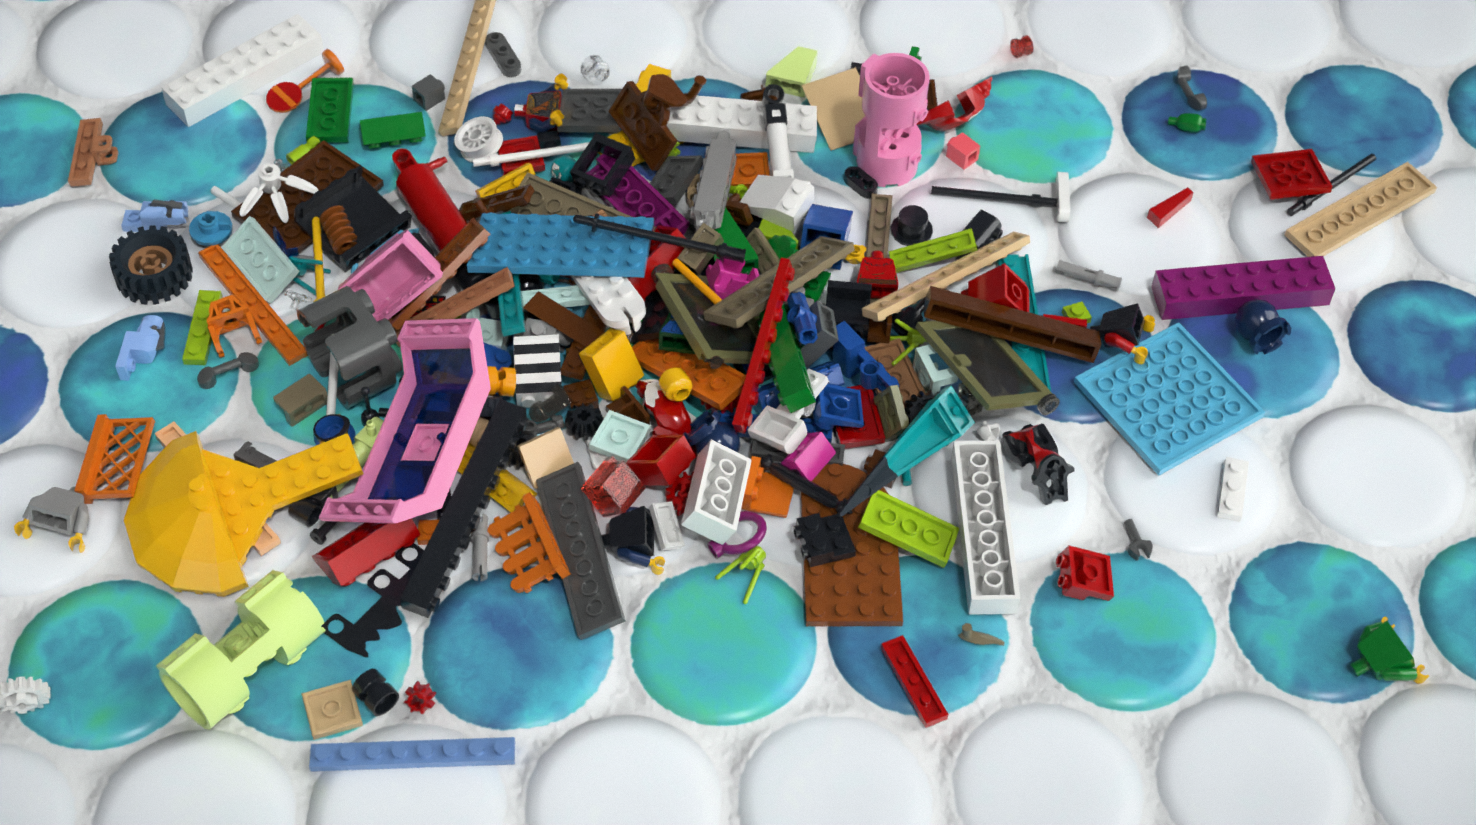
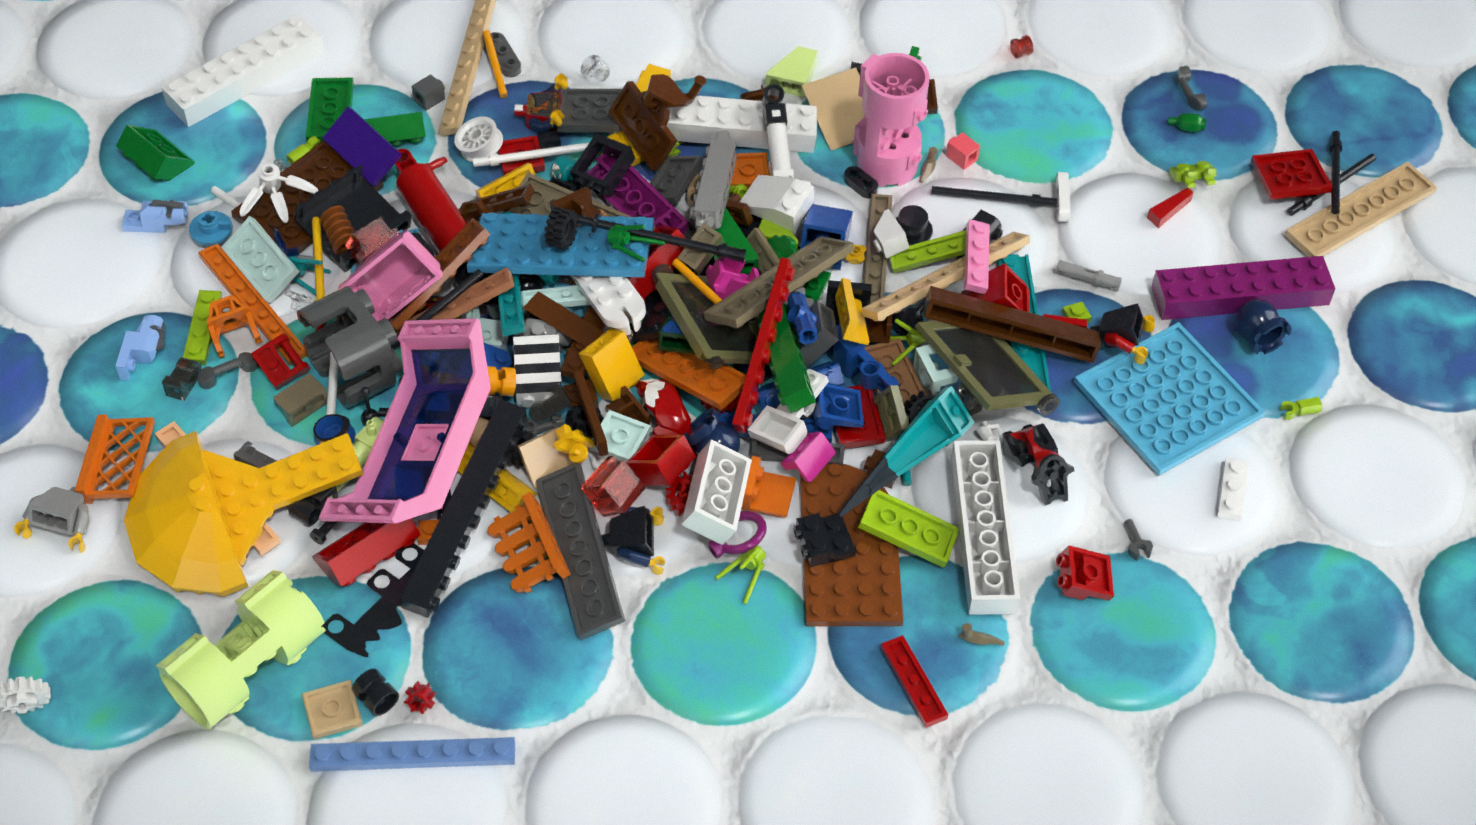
nougat plate [68,118,119,187] -> none
black wheel [109,225,193,305] -> none
piece [266,49,345,113] -> none
light grey pin [471,514,490,581] -> none
red plate [493,103,513,125] -> none
white plate [648,501,685,551] -> none
yellow head [659,367,692,401] -> none
black wheel [757,454,853,515] -> none
red torso [857,251,898,298] -> none
red animal [916,77,992,132] -> none
green torso [1350,617,1429,684] -> none
none -> green slope [116,124,195,181]
none -> clear smoke leg [162,357,201,401]
none -> red plate [251,333,311,391]
none -> dark purple tile [322,106,402,187]
none -> clear red plate [345,217,400,266]
none -> black bar [391,269,484,350]
none -> light orange bar [482,30,508,98]
none -> black tyre [544,207,578,250]
none -> reddish brown panel [550,187,602,228]
none -> yellow hips [553,424,596,463]
none -> reddish brown tile [573,370,609,456]
none -> green plant [607,224,665,262]
none -> yellow panel [835,278,869,345]
none -> white slope [873,209,909,259]
none -> dark tan bar [919,147,937,183]
none -> bright pink plate [964,219,990,294]
none -> lime plate [1169,161,1216,188]
none -> lime bar [1280,397,1322,420]
none -> black bar [1330,131,1342,214]

